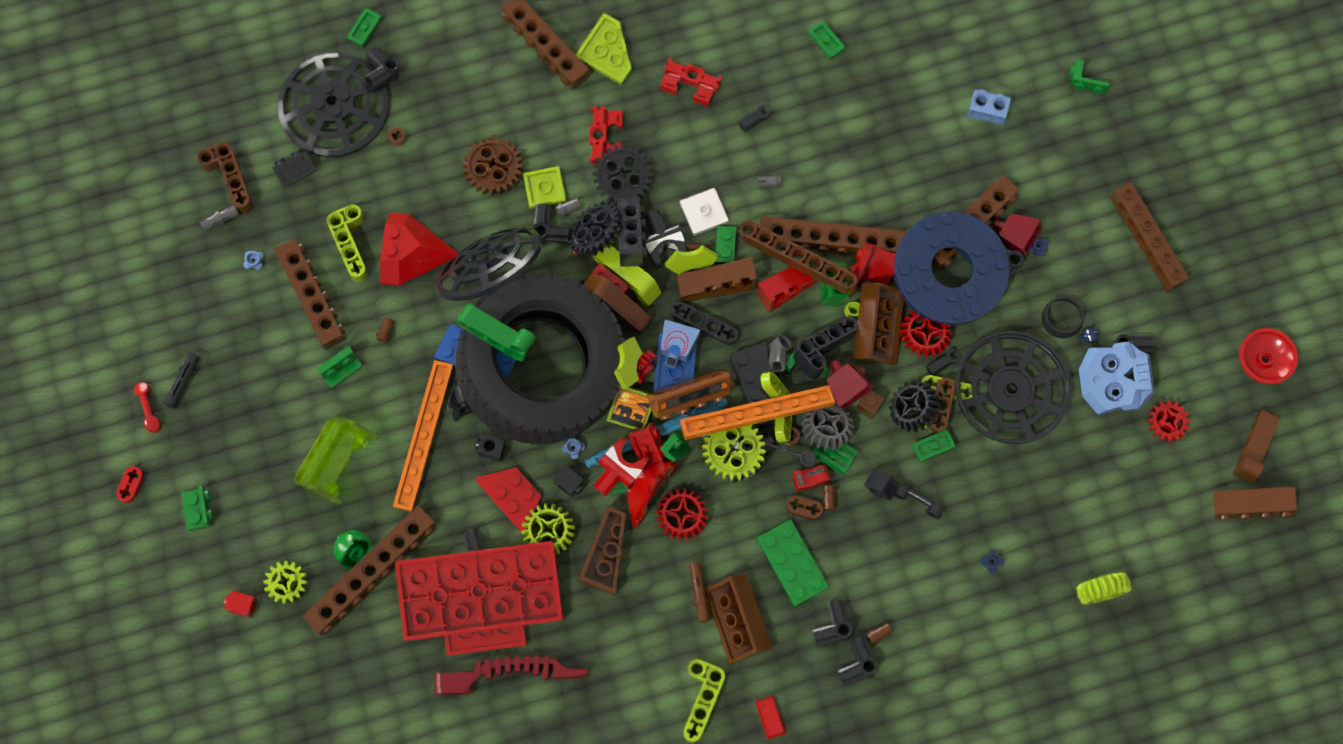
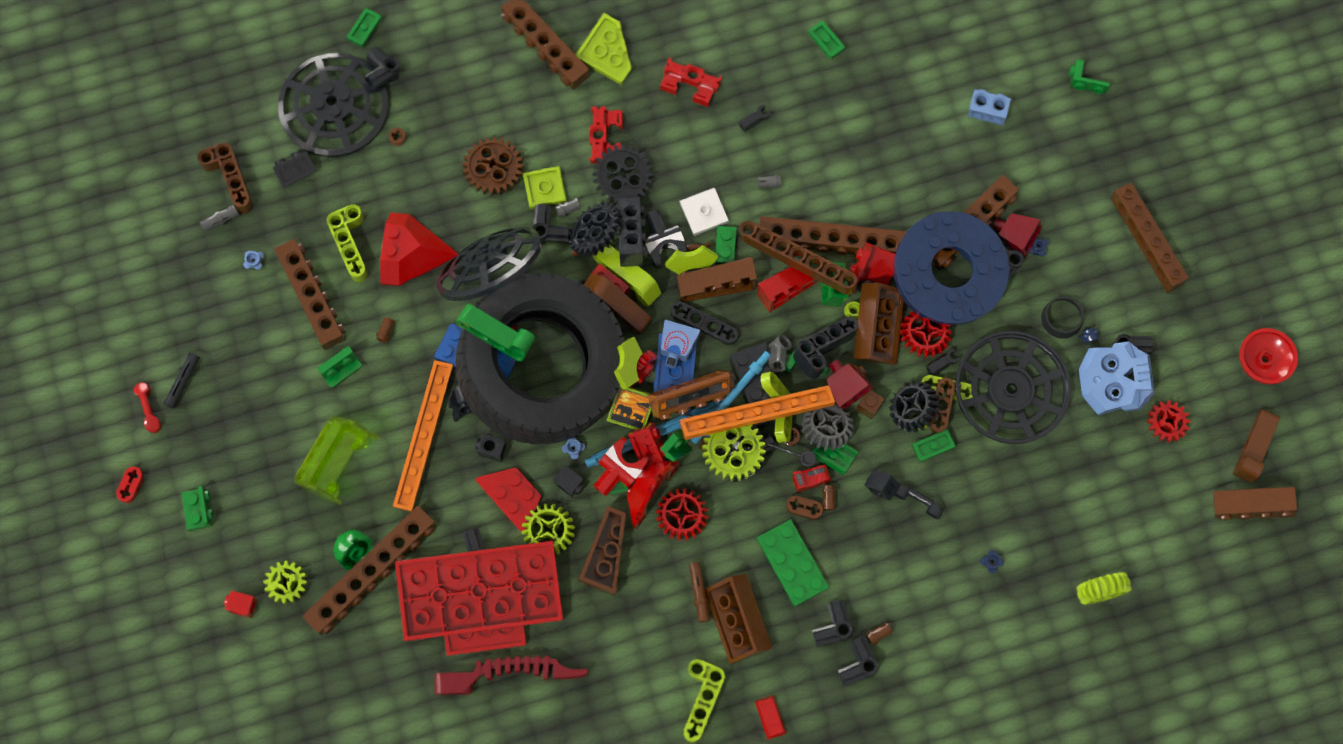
none -> dark azure bar [690,351,771,444]

